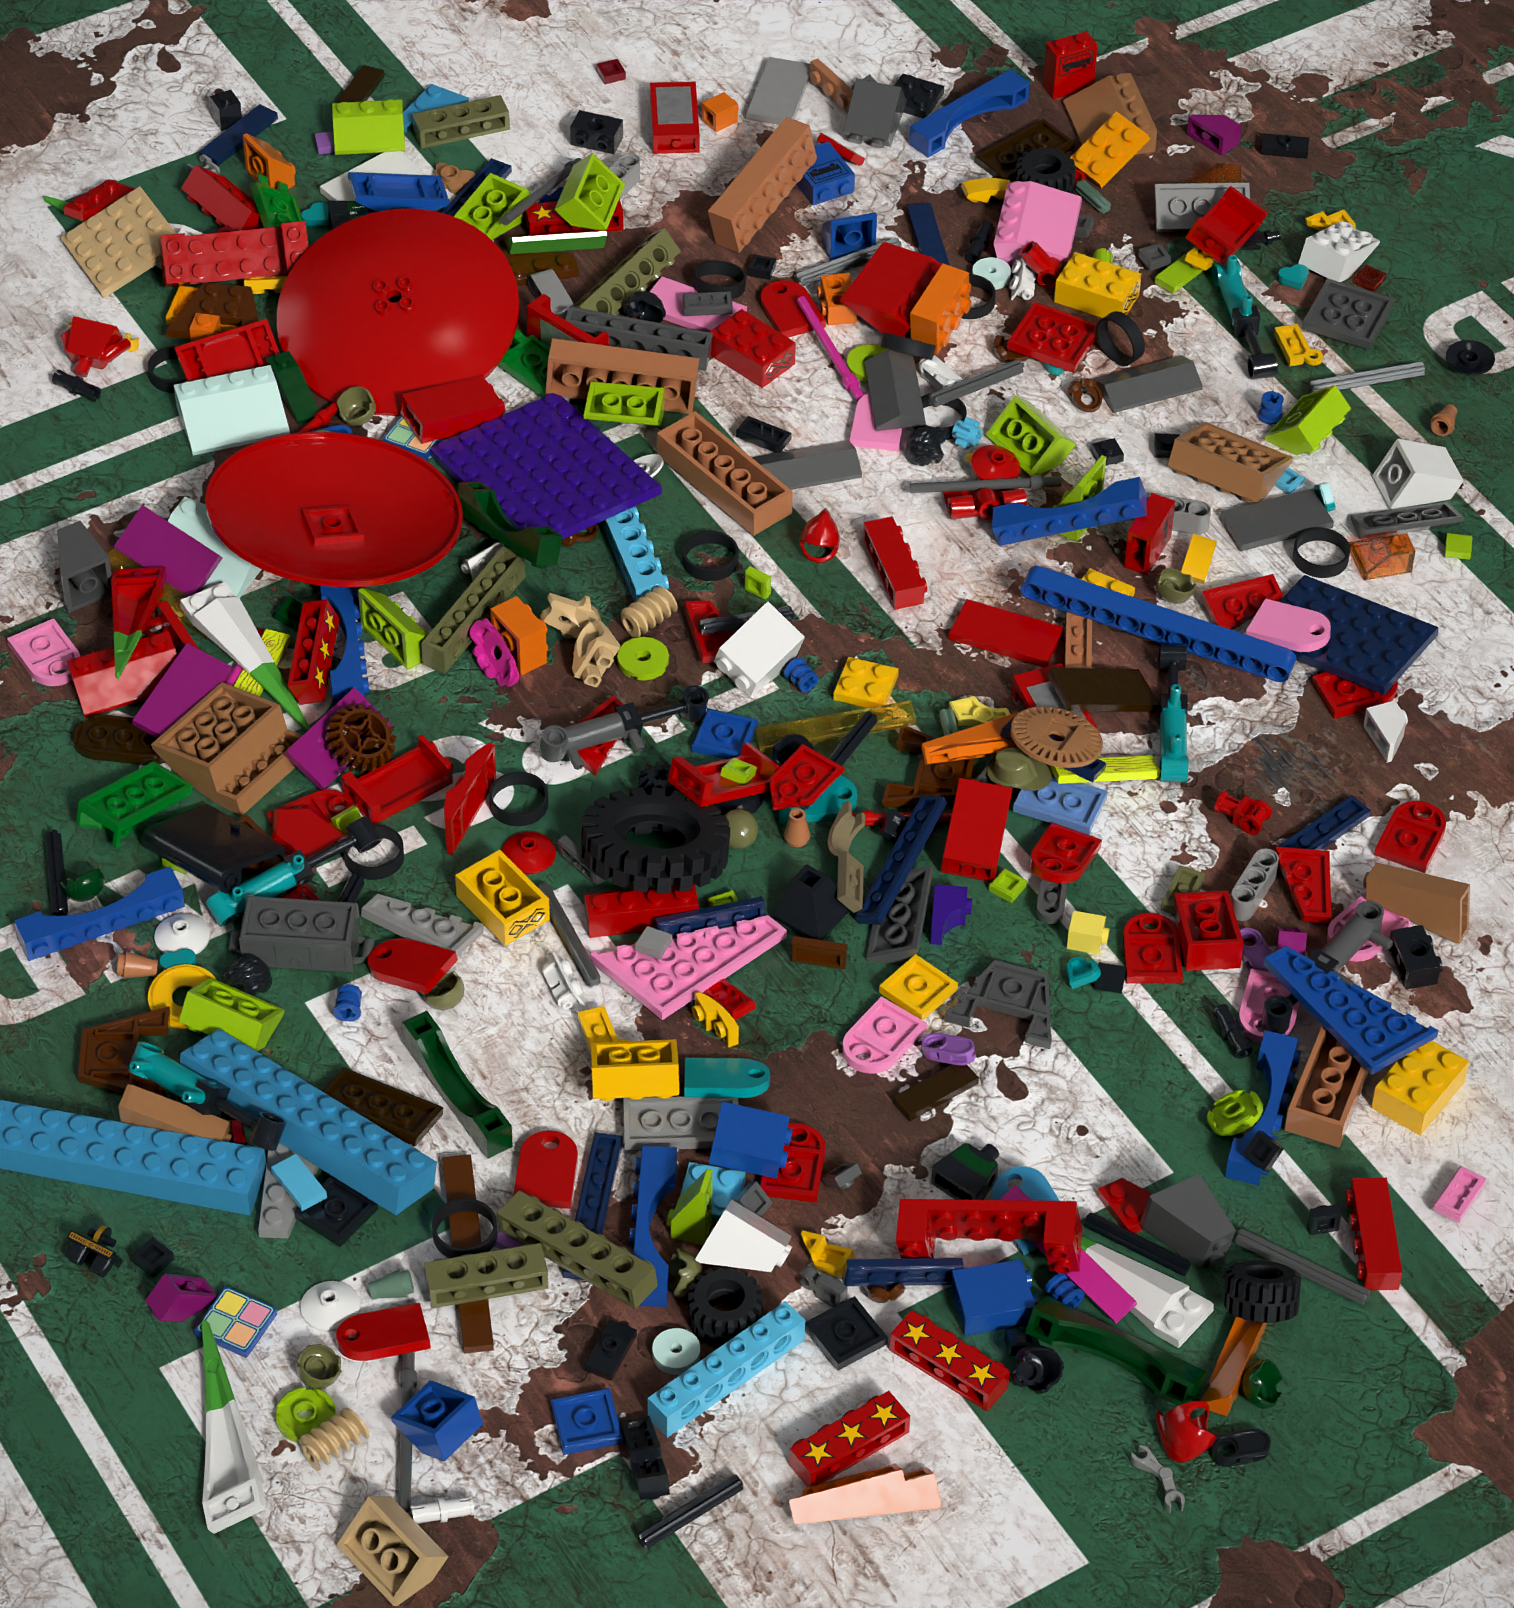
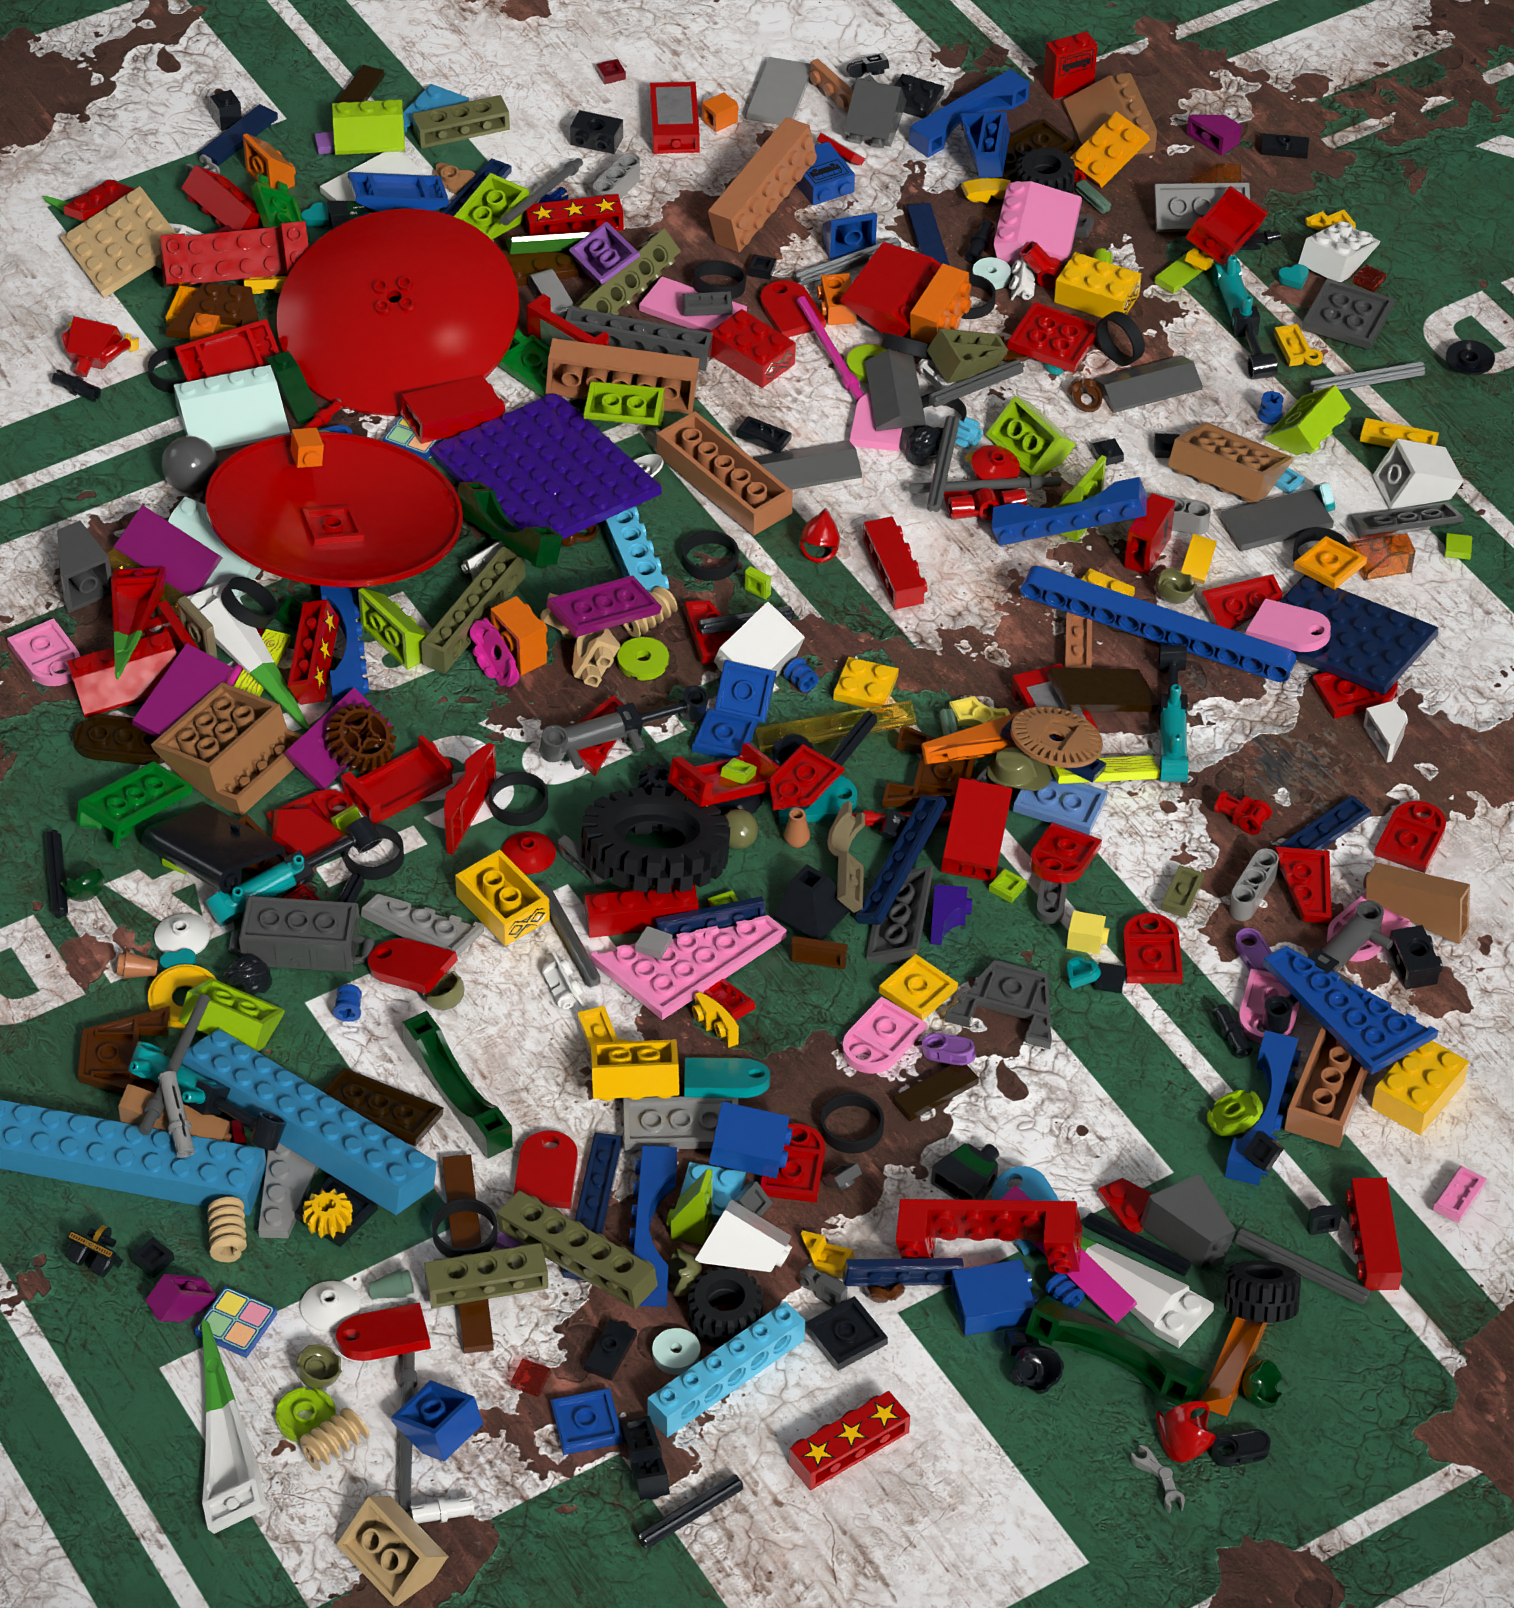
blue arch [14,866,185,961] -> none
medium azure tile [271,1154,327,1211] -> none
olive hair [337,386,376,426] -> none
lime slope [555,153,625,231] -> none
black hair [623,291,666,323] -> none
wedge [788,1463,941,1524] -> none
red brick [889,1310,1010,1412] -> none
red tile [949,599,1064,667] -> none
dark grey plate [1139,243,1171,271] -> none
red slope [1174,891,1243,971] -> none
magenta slope [1275,926,1307,956] -> none
nougat cone [1430,404,1457,436] -> none
none -> dark grey bar [139,994,210,1135]
none -> light grey pin [158,1071,195,1158]
none -> dark grey piece [161,436,218,493]
none -> dark tan tile [177,595,217,659]
none -> tan piece [207,1197,247,1263]
none -> black tyre [221,576,278,628]
none -> orange brick [290,428,324,468]
none -> yellow gear [303,1189,353,1239]
none -> clear red tile [511,1359,550,1397]
none -> magenta tile [546,576,662,637]
none -> medium lavender slope [569,221,640,284]
none -> blue tile [714,660,777,723]
none -> black tyre [820,1093,884,1154]
none -> black hinge [846,53,890,78]
none -> olive wedge [927,328,1008,384]
none -> dark grey axle [927,415,959,512]
none -> blue wedge [960,111,1010,178]
none -> light orange tile [1294,536,1367,590]
none -> yellow plate [1360,418,1439,448]

